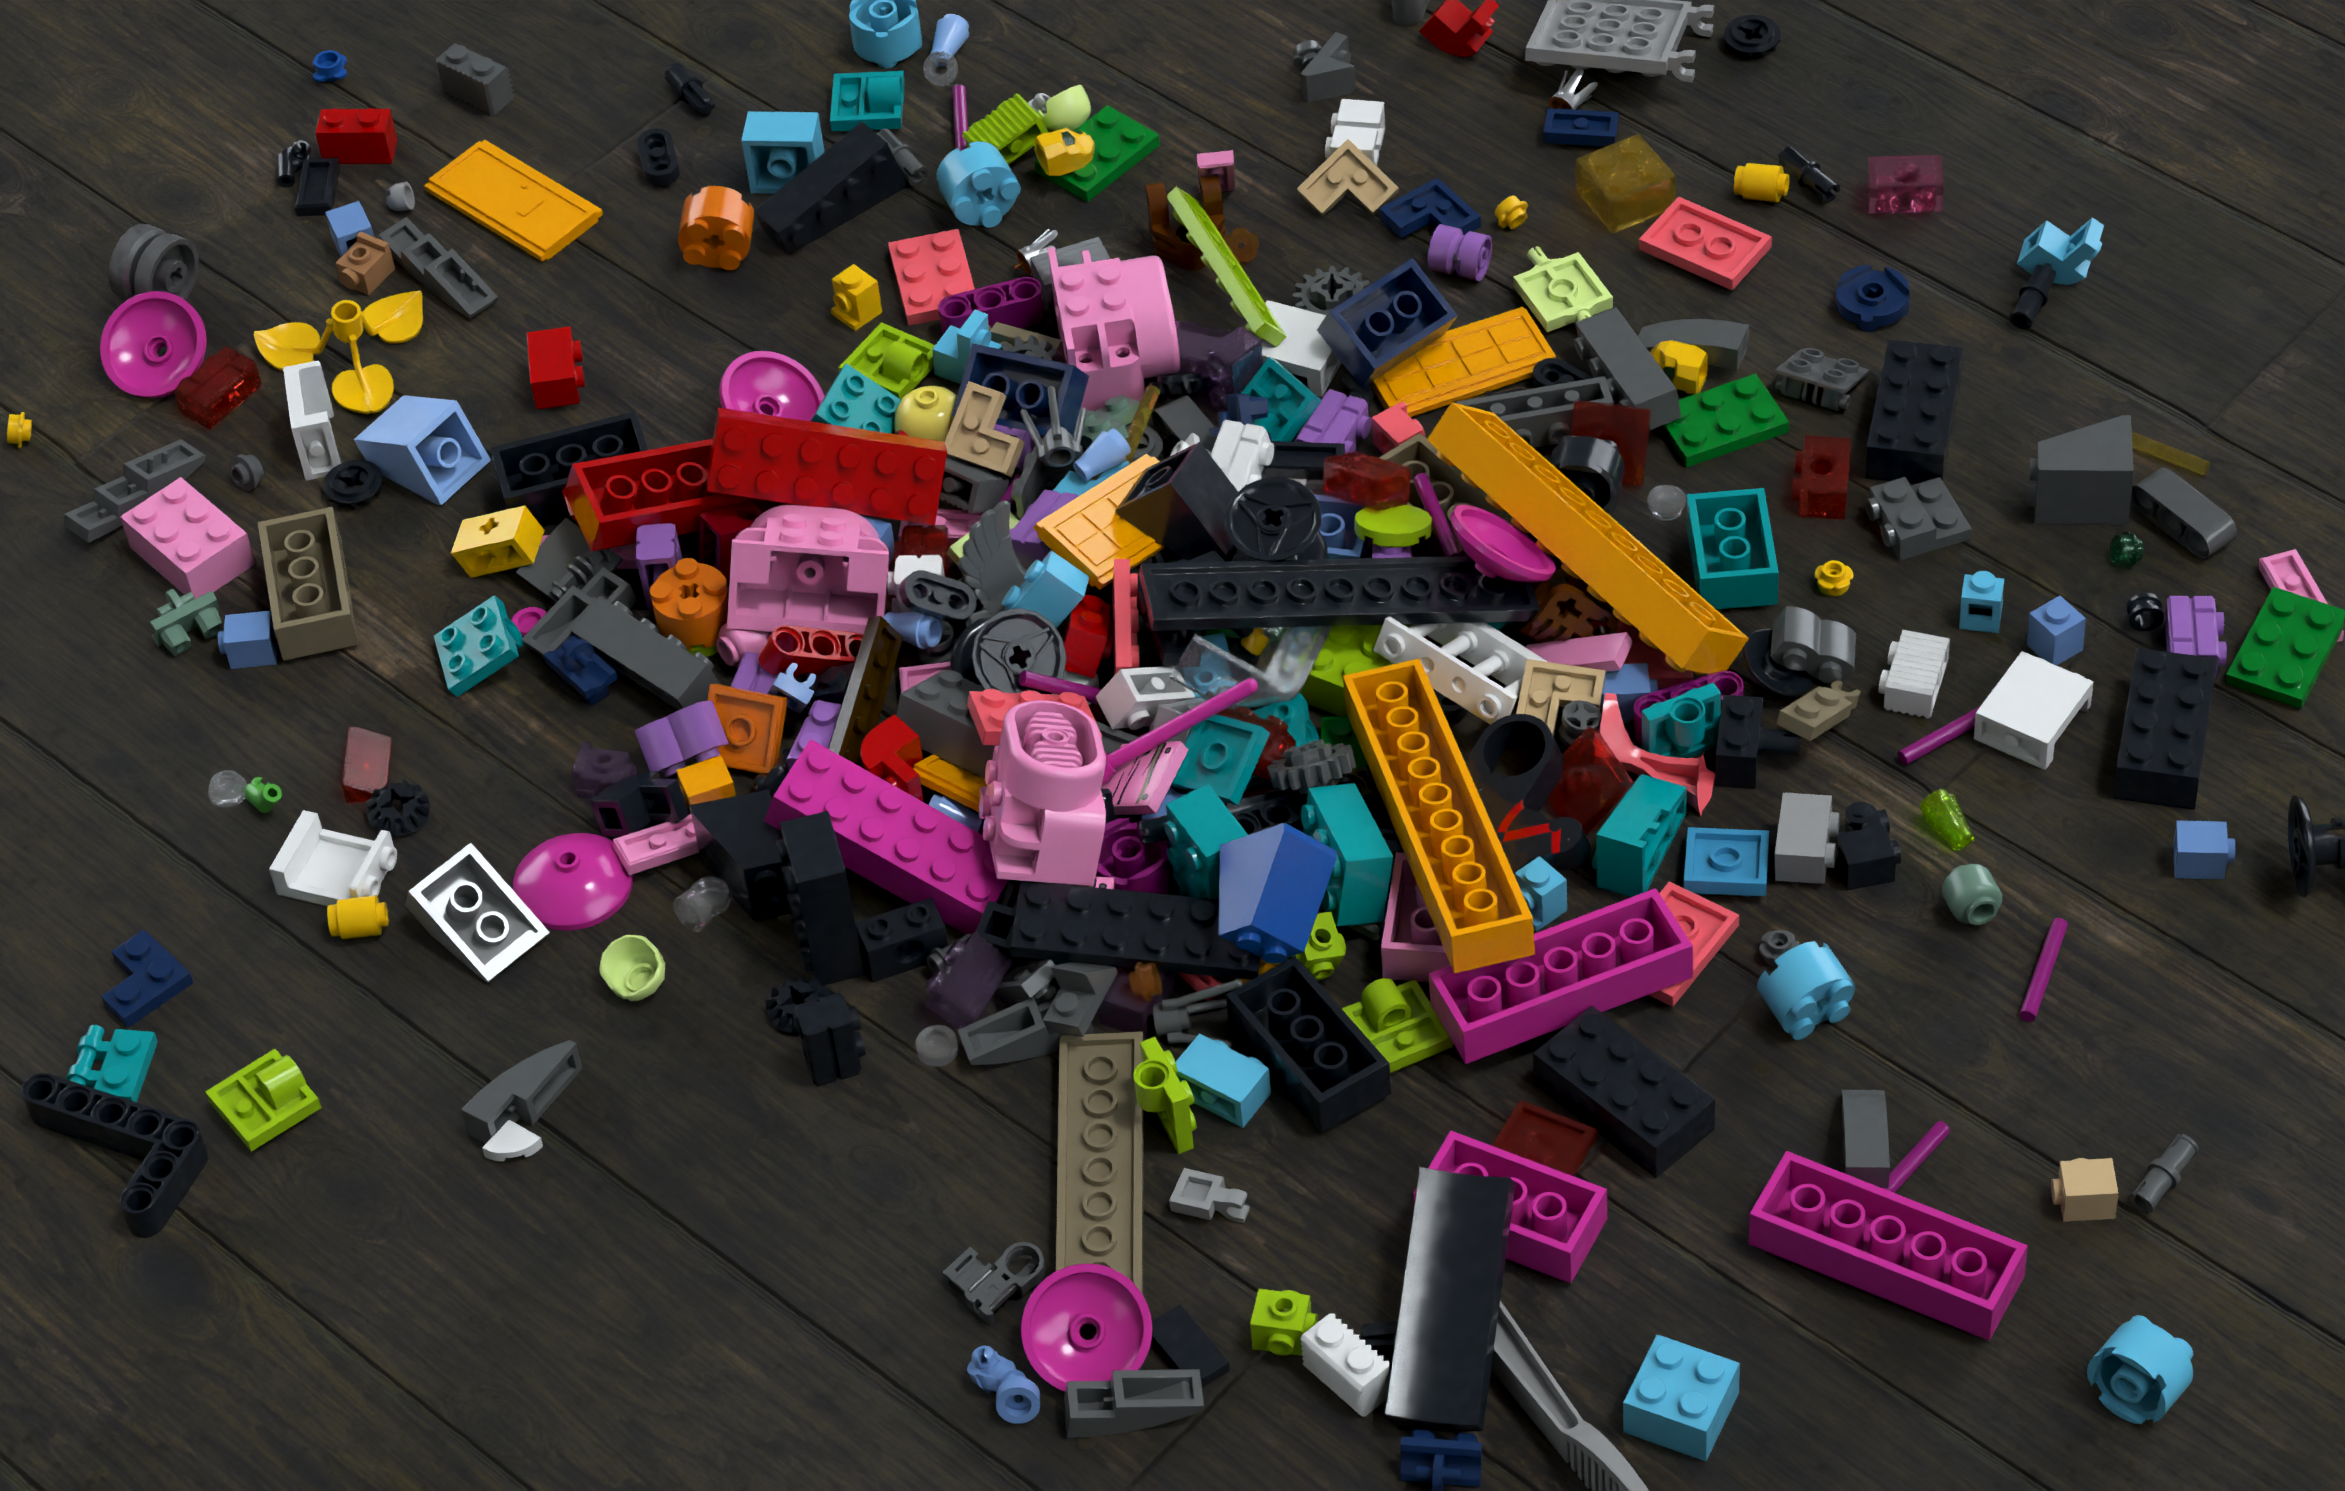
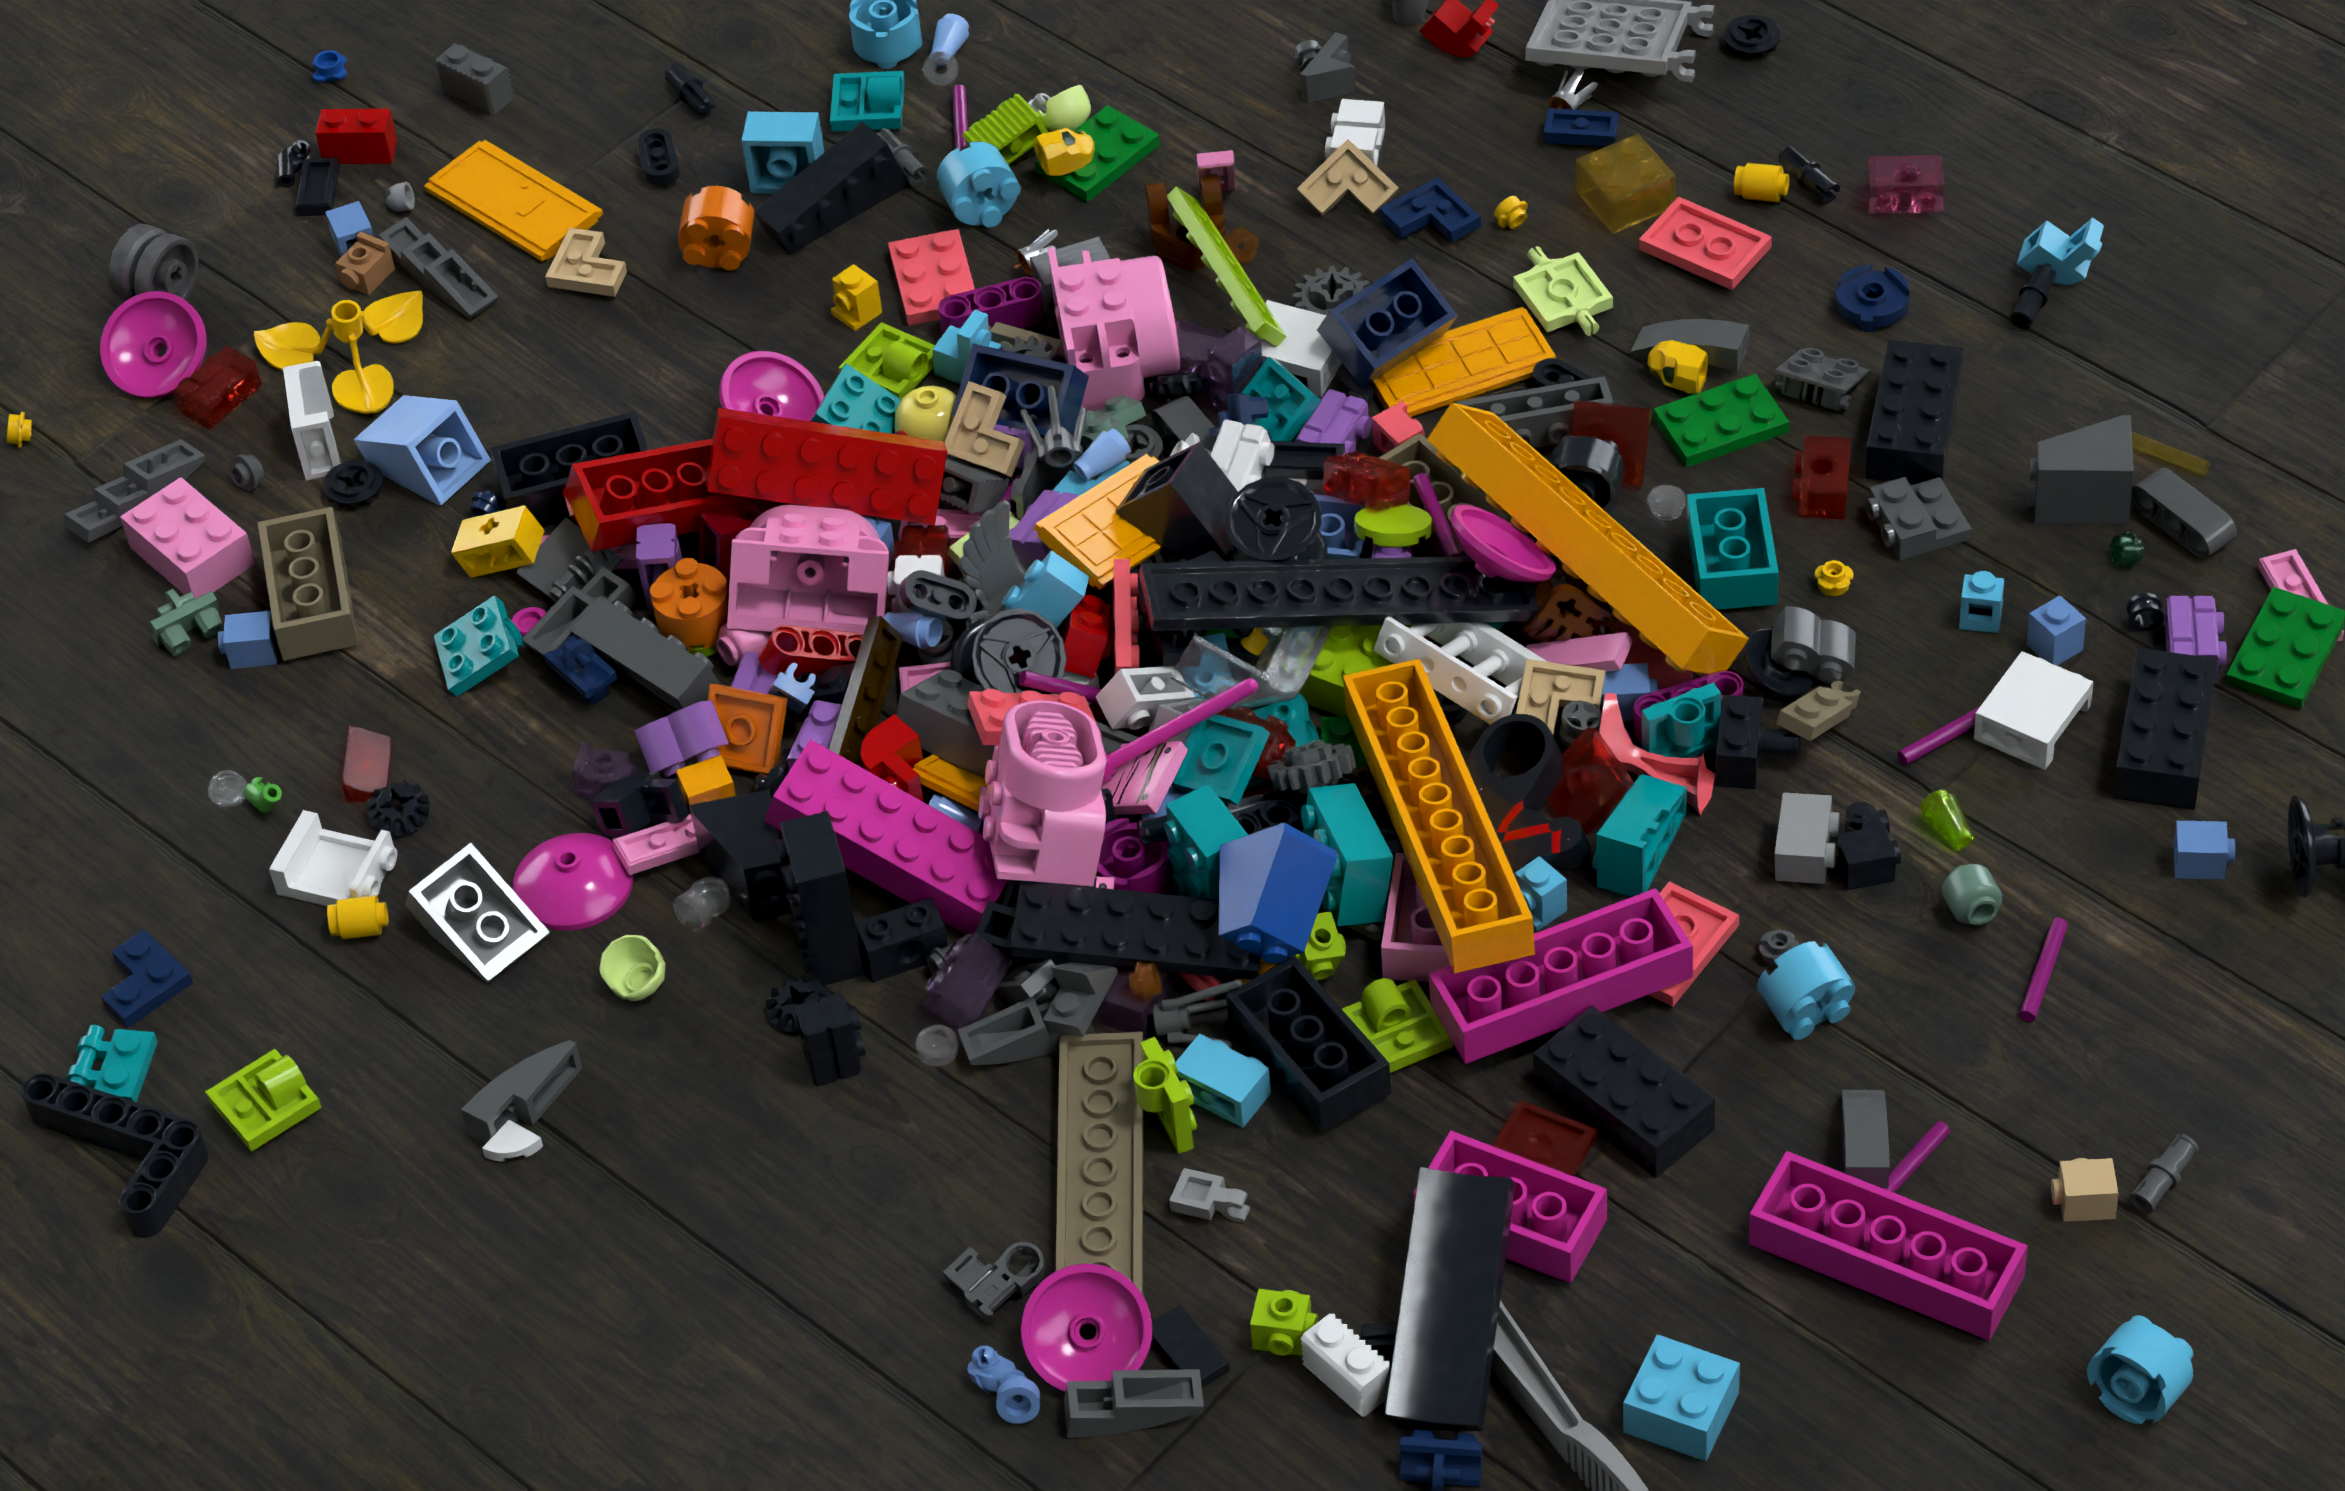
red brick [527,326,586,410] -> none
clear yellow bar [1125,385,1160,464] -> none
medium lavender wheel [1427,224,1492,282] -> none
dark grey brick [1574,307,1681,434] -> none
dark azure plate [1684,827,1769,896] -> none
white brick [1878,630,1950,719] -> none
none -> dark blue plate [470,491,506,516]
none -> tan plate [545,228,627,297]

